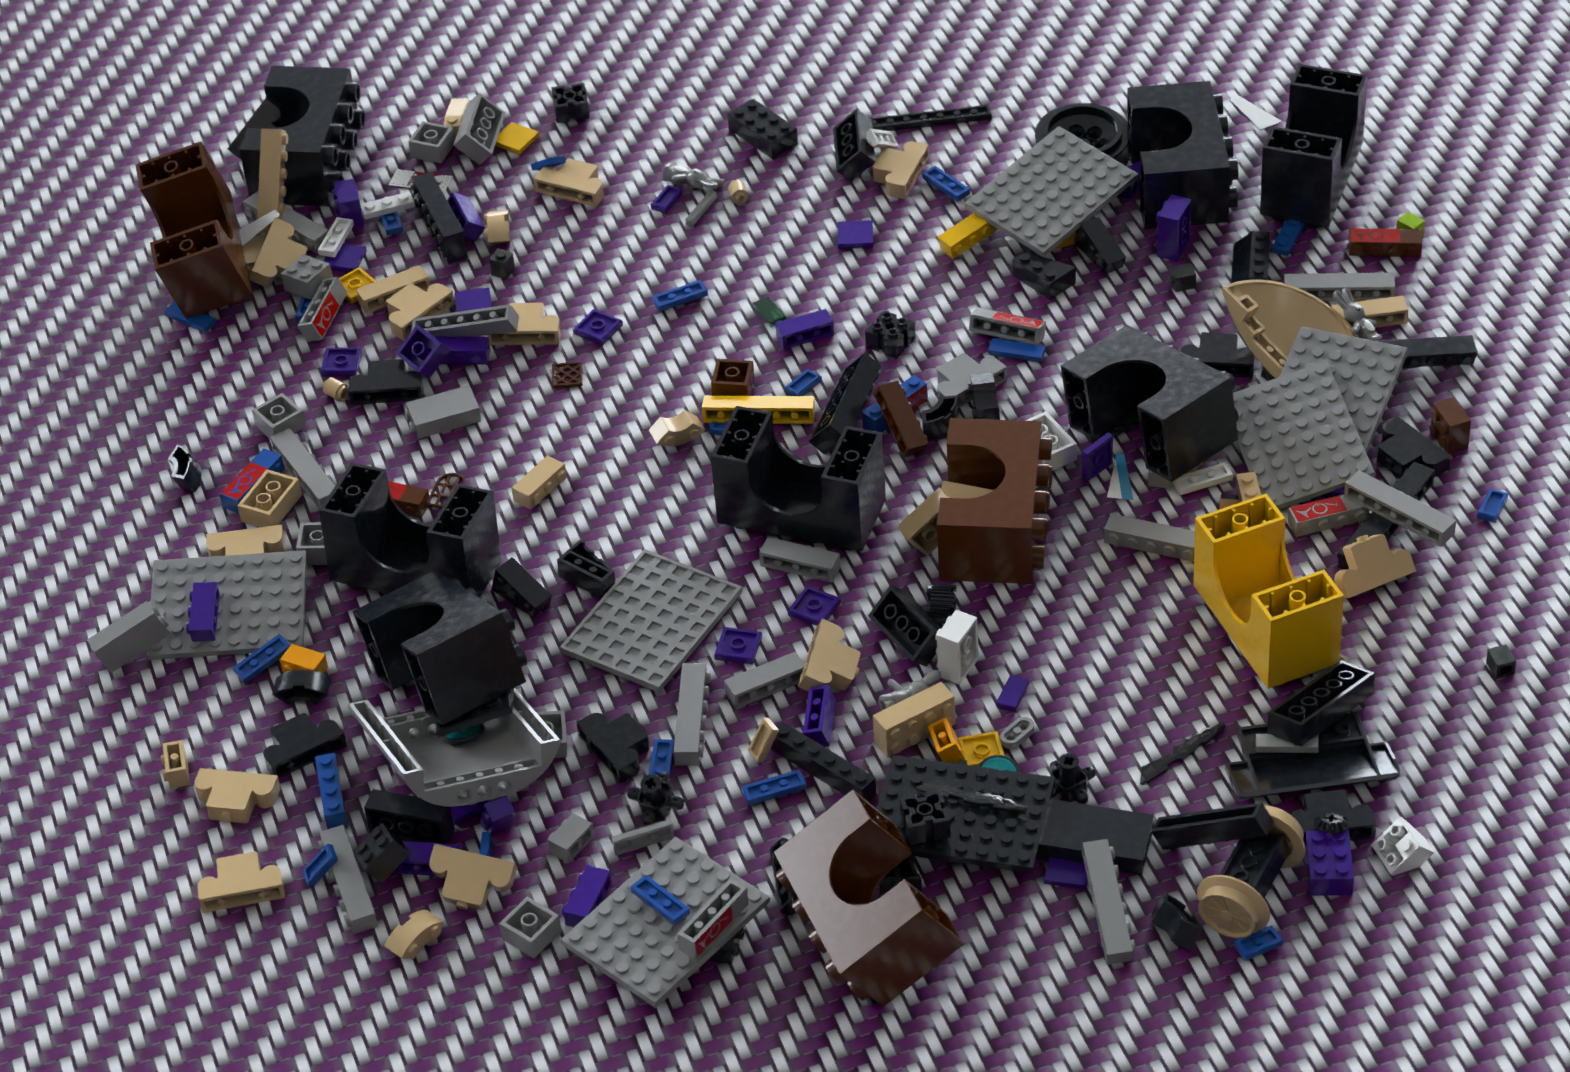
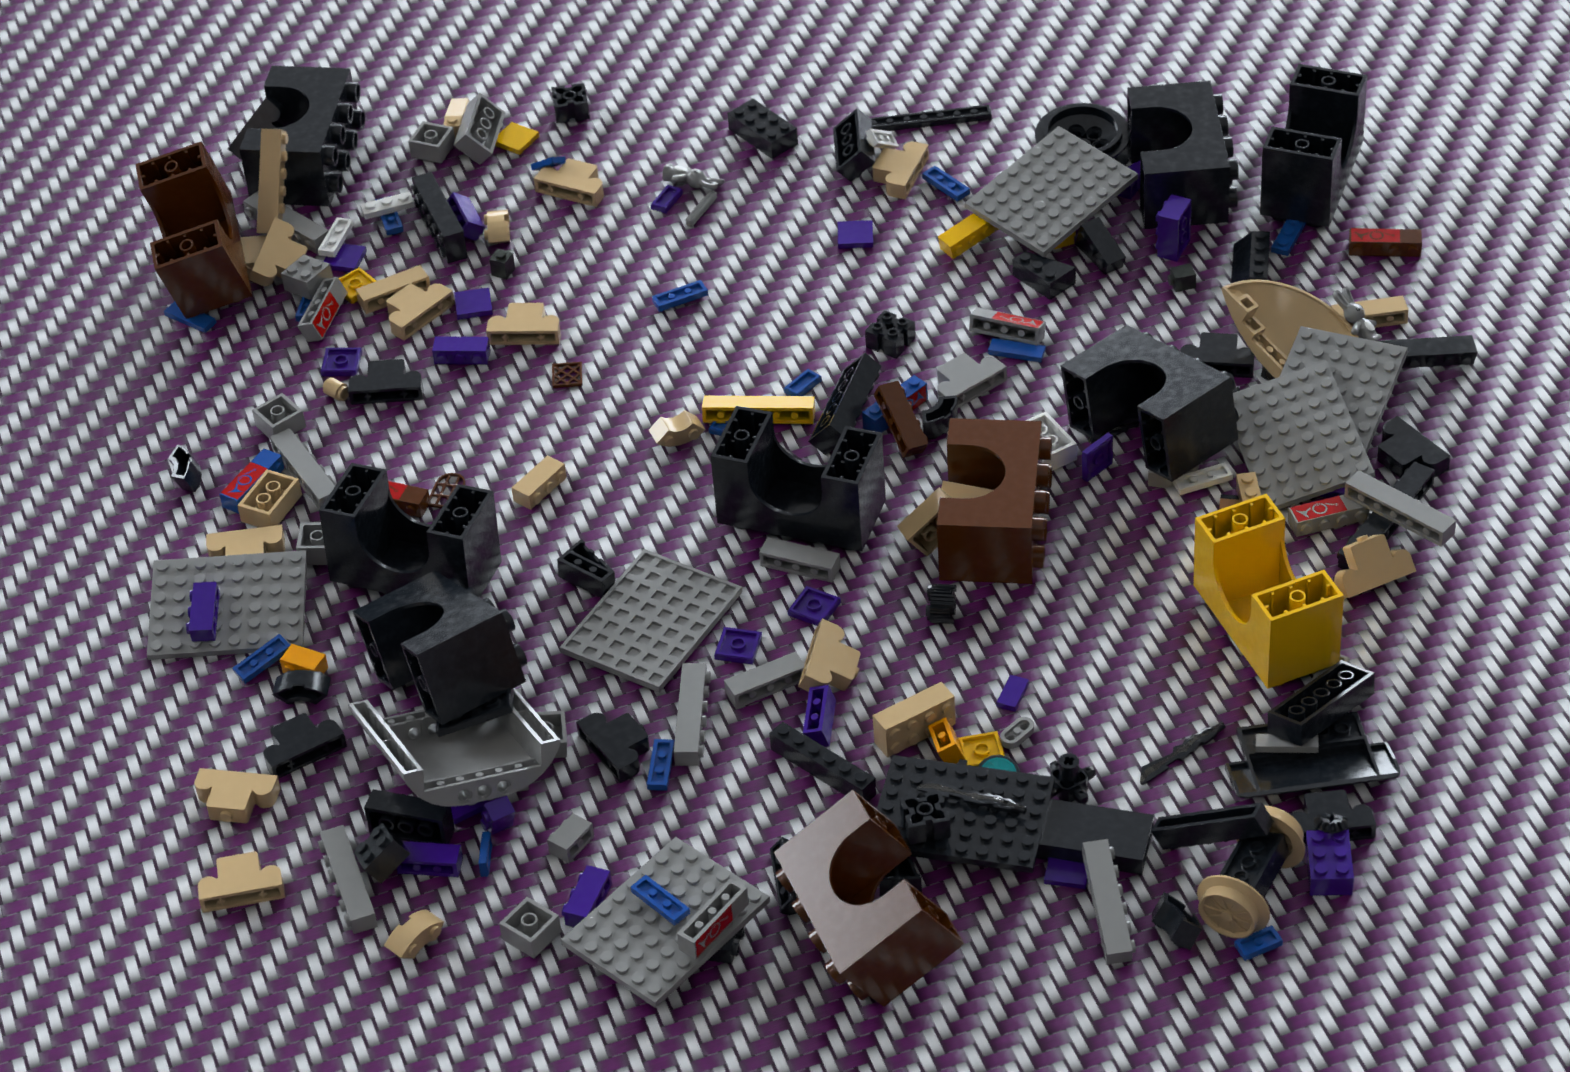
light grey brick [87,601,170,673] -> none
tan brick [161,740,190,789] -> none
white sticker [239,210,280,246] -> none
blue tile [302,843,338,887] -> none
blue brick [315,753,348,829] -> none
dark purple brick [332,179,364,228] -> none
white sticker [389,169,453,192] -> none
dark purple brick [395,325,451,379] -> none
light grey brick [404,385,481,439] -> none
light grey brick [411,304,519,337] -> none
tan brick [429,844,518,910] -> none
wheel [443,723,485,744] -> none
black wedge [491,557,552,618] -> none
dark purple tile [573,309,623,346] -> none
light grey tile [612,819,675,855] -> none
black piece [627,771,685,826] -> none
reddish brown brick [711,359,755,396] -> none
tan brick [728,180,748,204] -> none
blue plate [741,769,807,806] -> none
tan tile [748,718,779,762] -> none
clear green tile [753,297,786,327] -> none
dark purple brick [775,309,834,350] -> none
black brick [868,585,942,667] -> none
light grey animal [878,670,950,710] -> none
white brick [935,610,979,685] -> none
black brick [967,372,1000,420] -> none
light grey brick [1104,514,1195,562] -> none
dark azure sticker [1107,453,1133,500] -> none
white sticker [1230,96,1281,129] -> none
light grey brick [1284,273,1395,301] -> none
white slope [1372,817,1435,876] -> none
lime brick [1396,212,1425,236] -> none
reddish brown brick [1429,397,1471,454] -> none
blue tile [1477,488,1509,523] -> none
pearl dark grey brick [1486,644,1516,679] -> none

